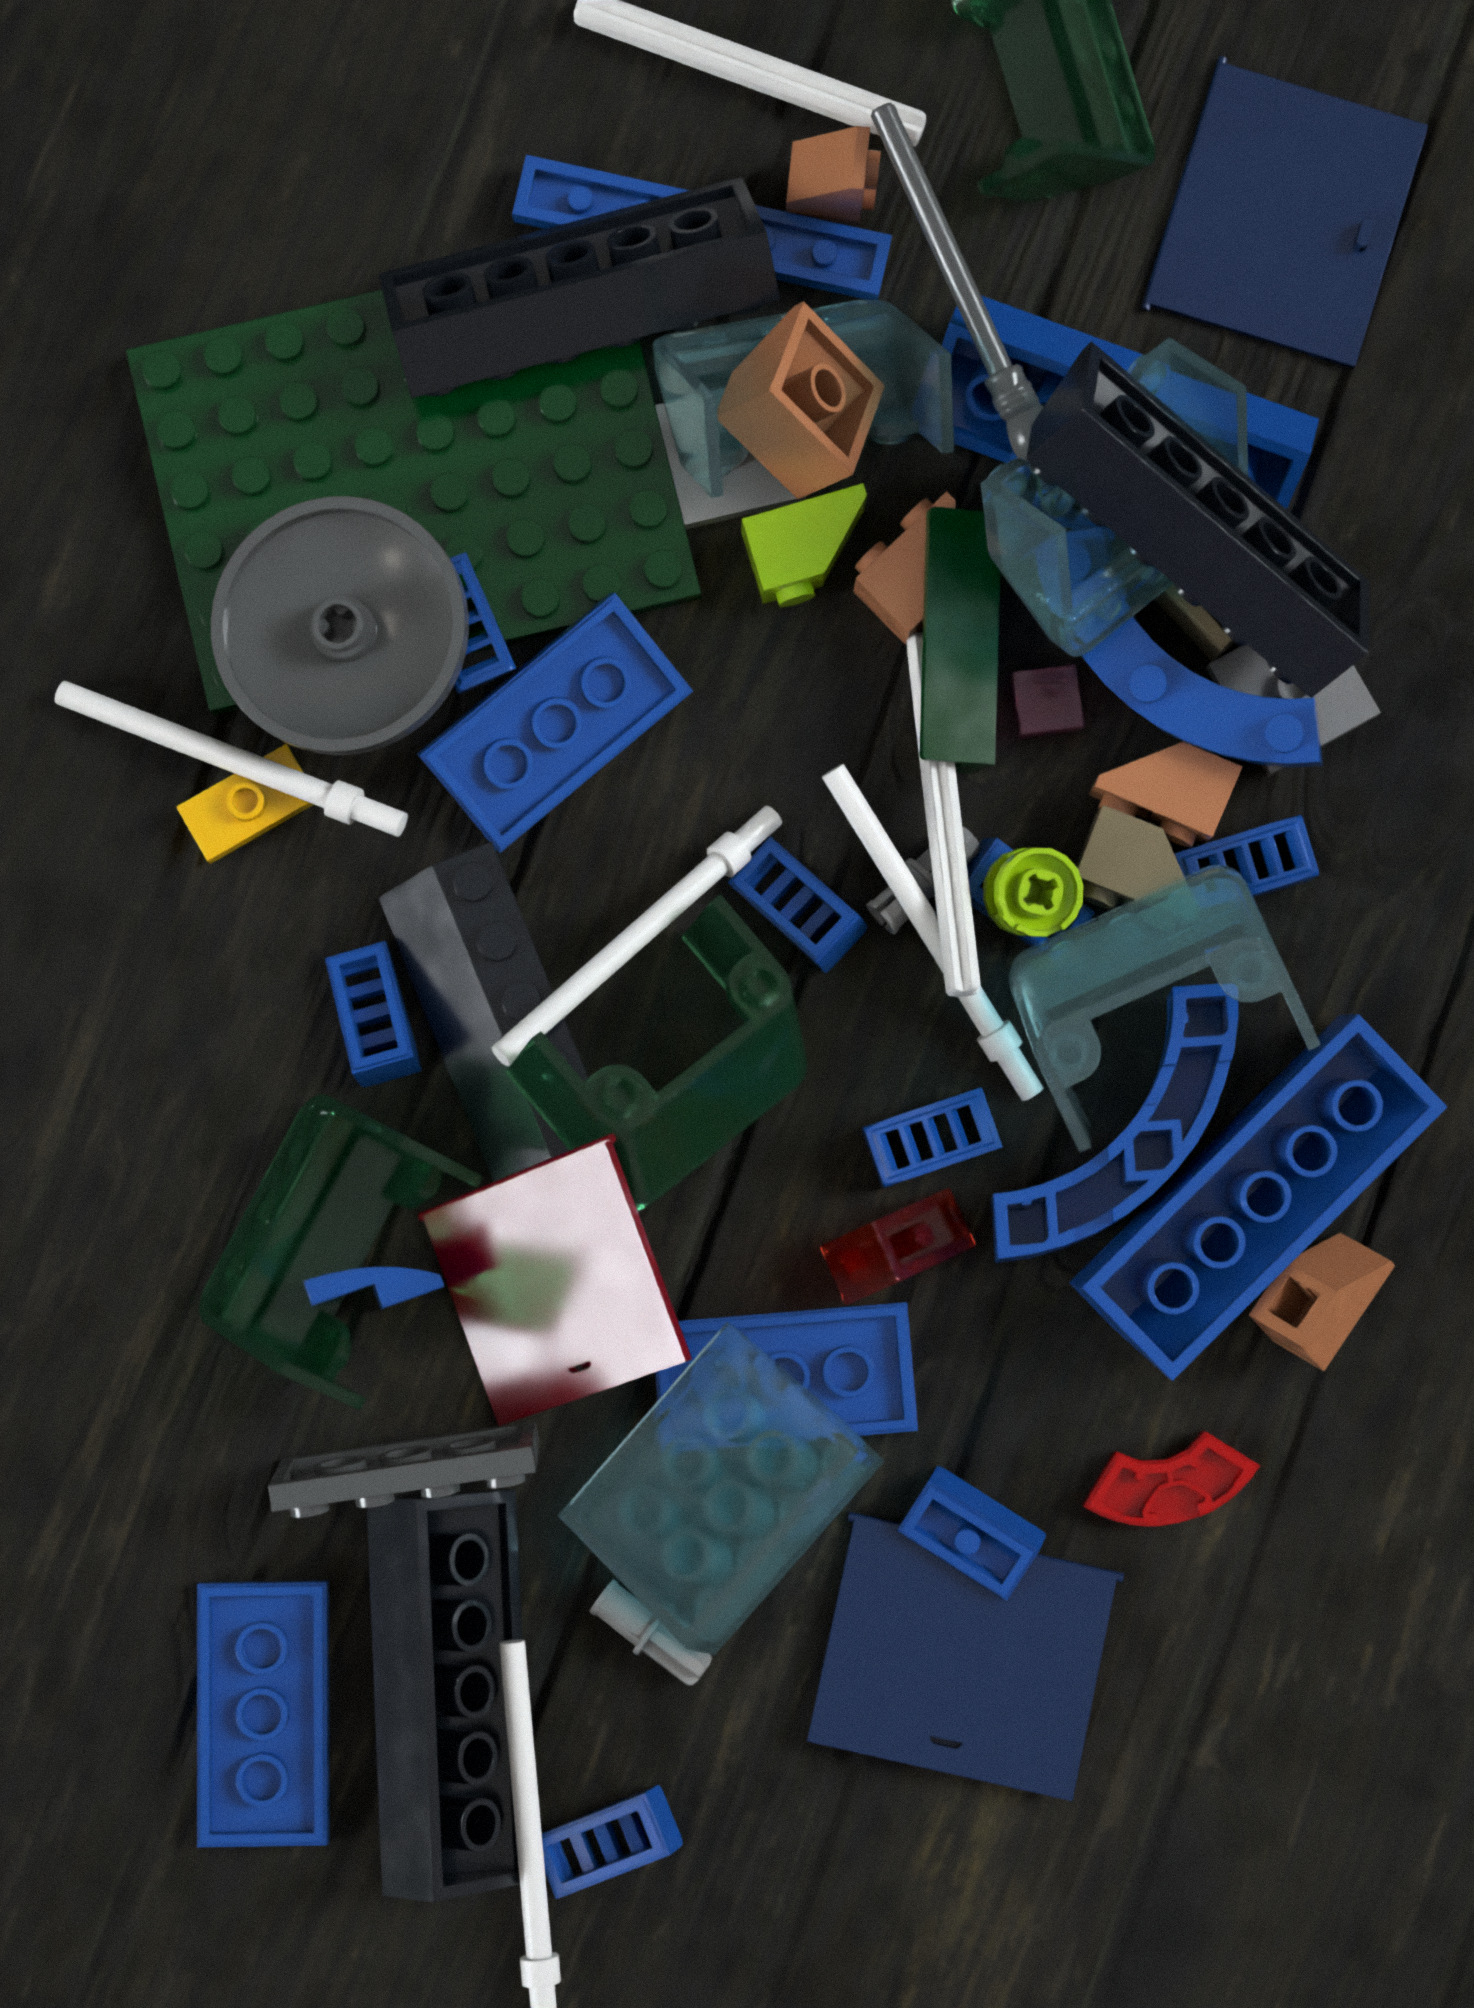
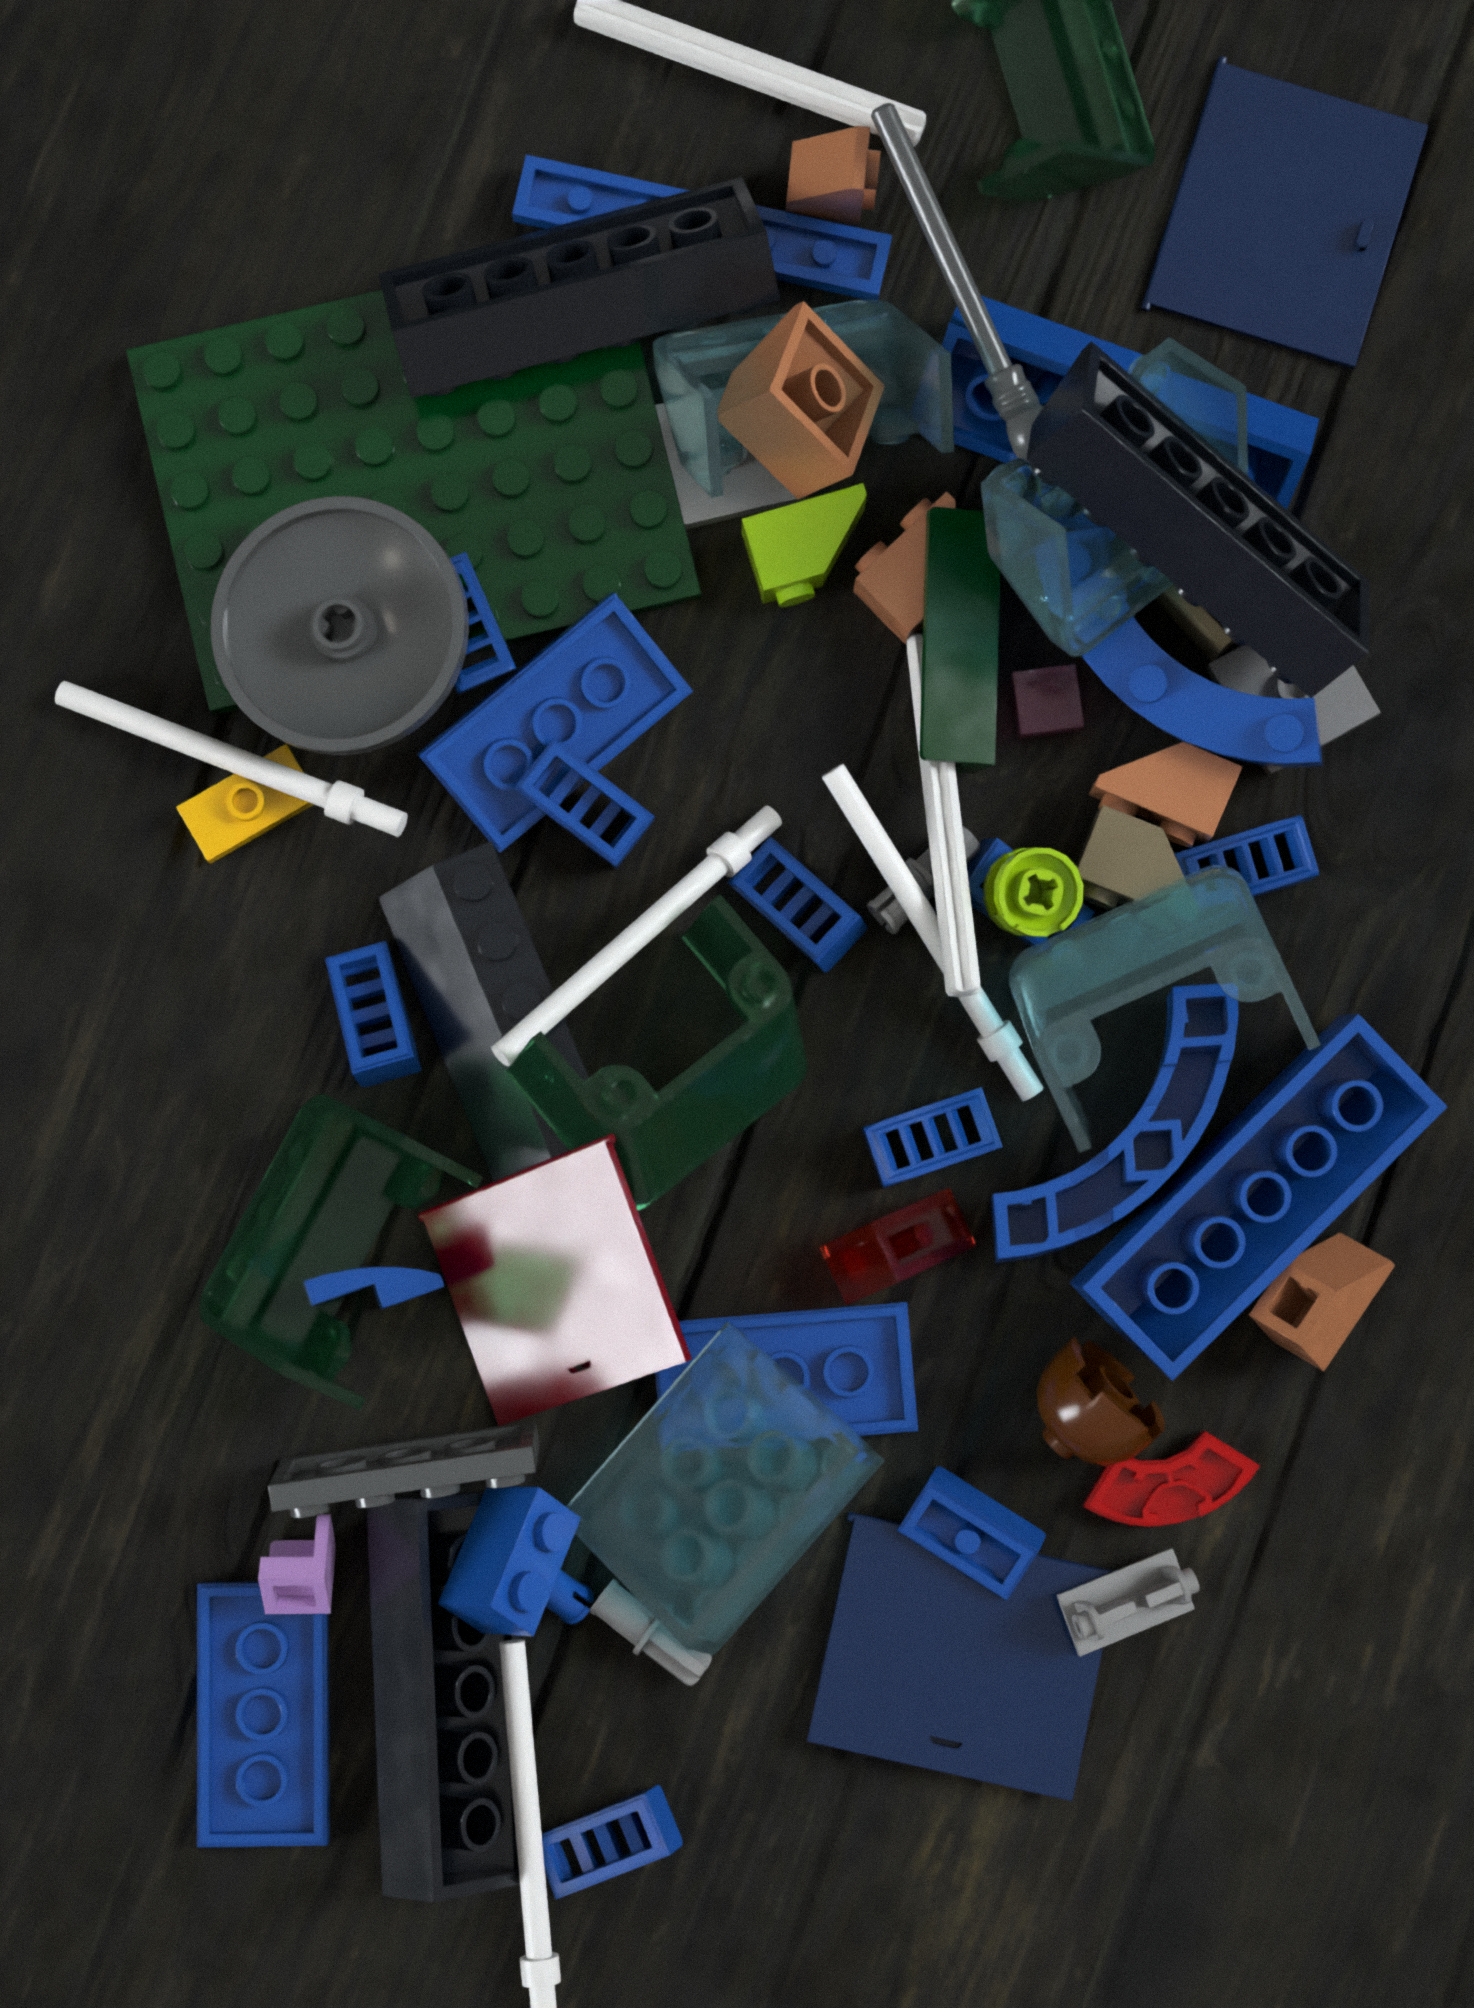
none -> lavender panel [258,1514,336,1614]
none -> blue brick [438,1486,594,1637]
none -> blue slope [515,738,655,869]
none -> reddish brown cylinder [1037,1337,1165,1466]
none -> light grey hinge [1056,1548,1199,1657]

